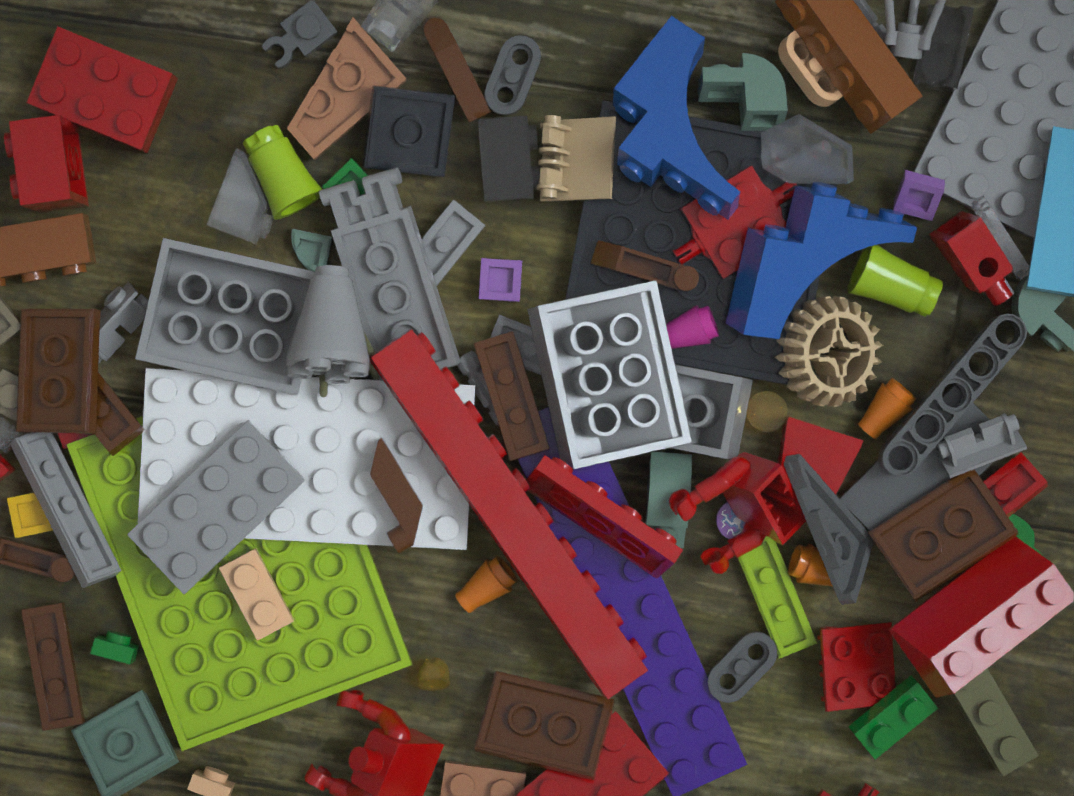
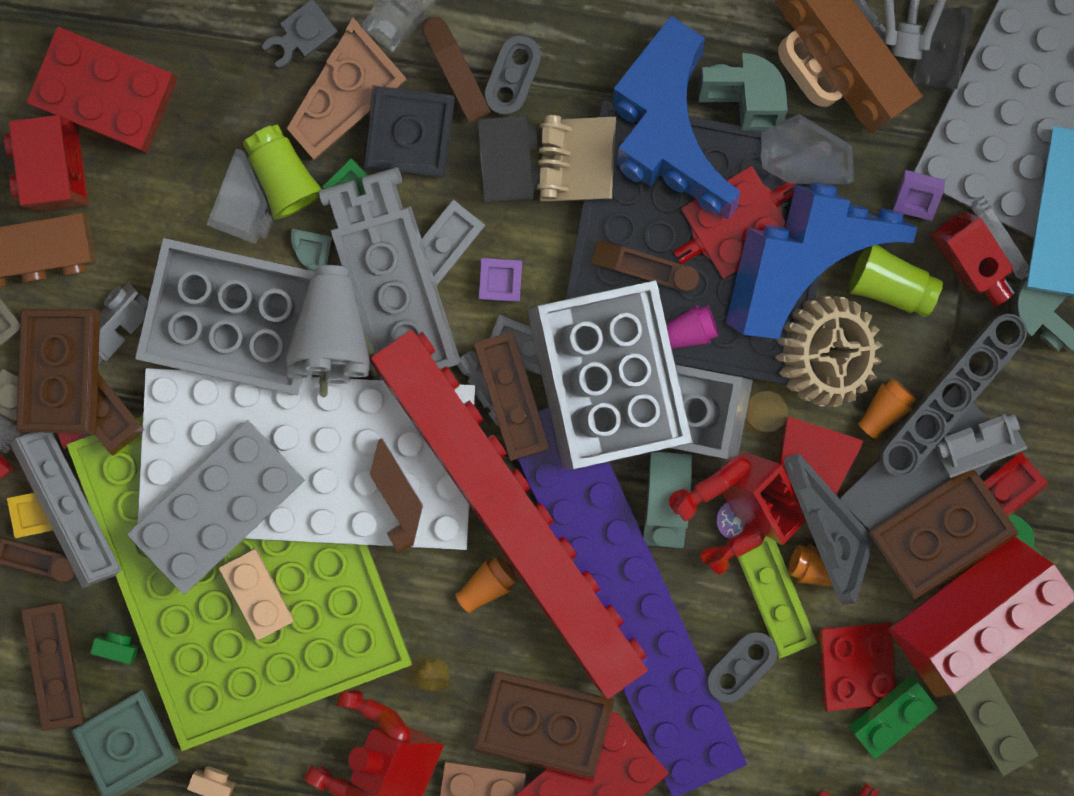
red plate [526,455,683,579] -> none

